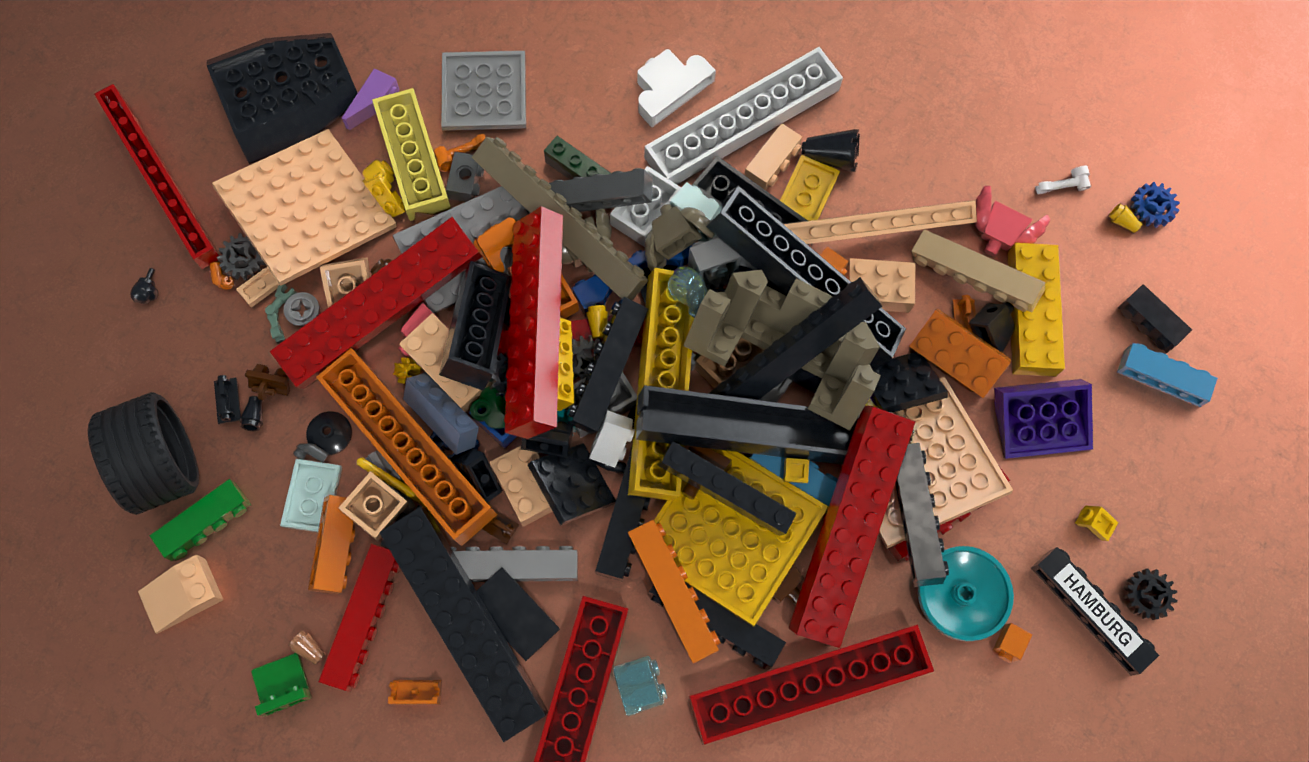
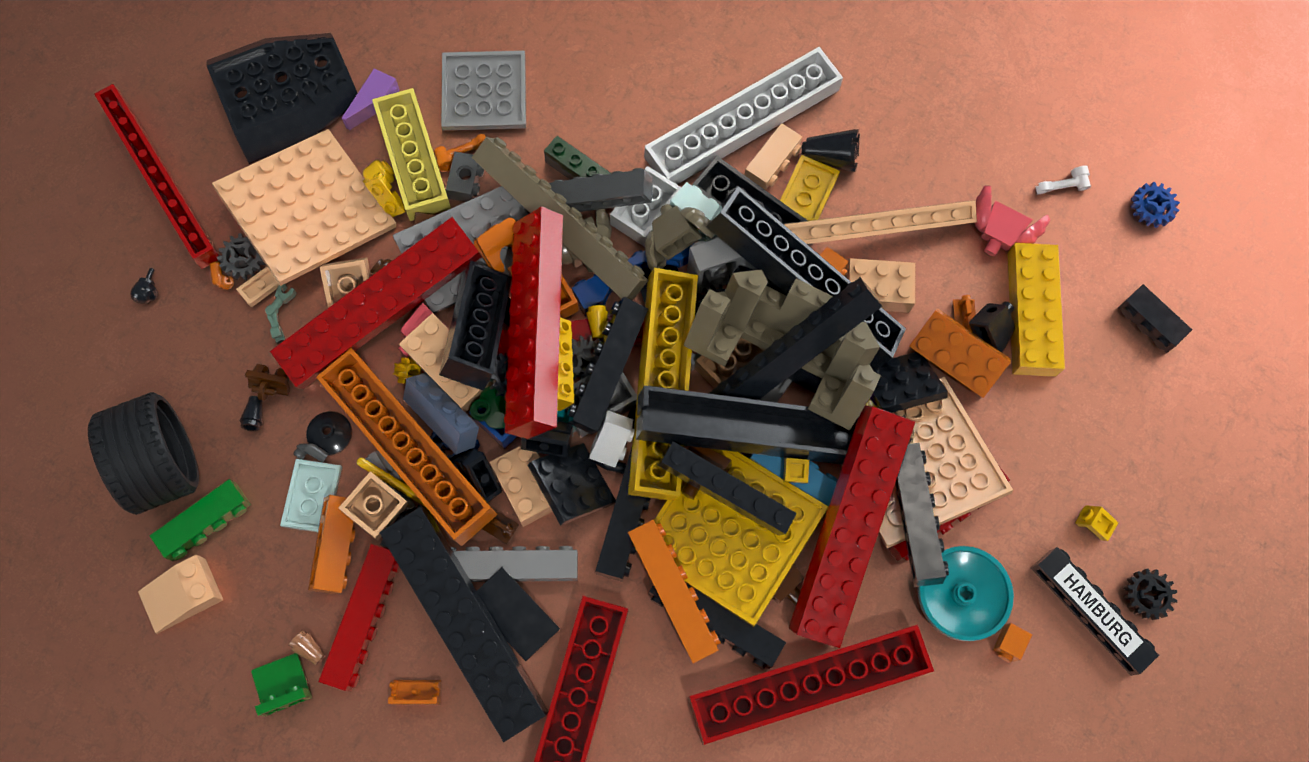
black hinge [214,375,241,424] -> none
light grey gear [284,292,320,327] -> none
clear light blue piece [613,656,668,717] -> none
white brick [637,49,716,127] -> none
clear light blue hair [668,267,708,318] -> none
tan brick [912,229,1045,312] -> none
dark purple slope [994,379,1093,459] -> none
yellow cone [1108,203,1143,233] -> none
dark azure brick [1117,343,1218,407] -> none

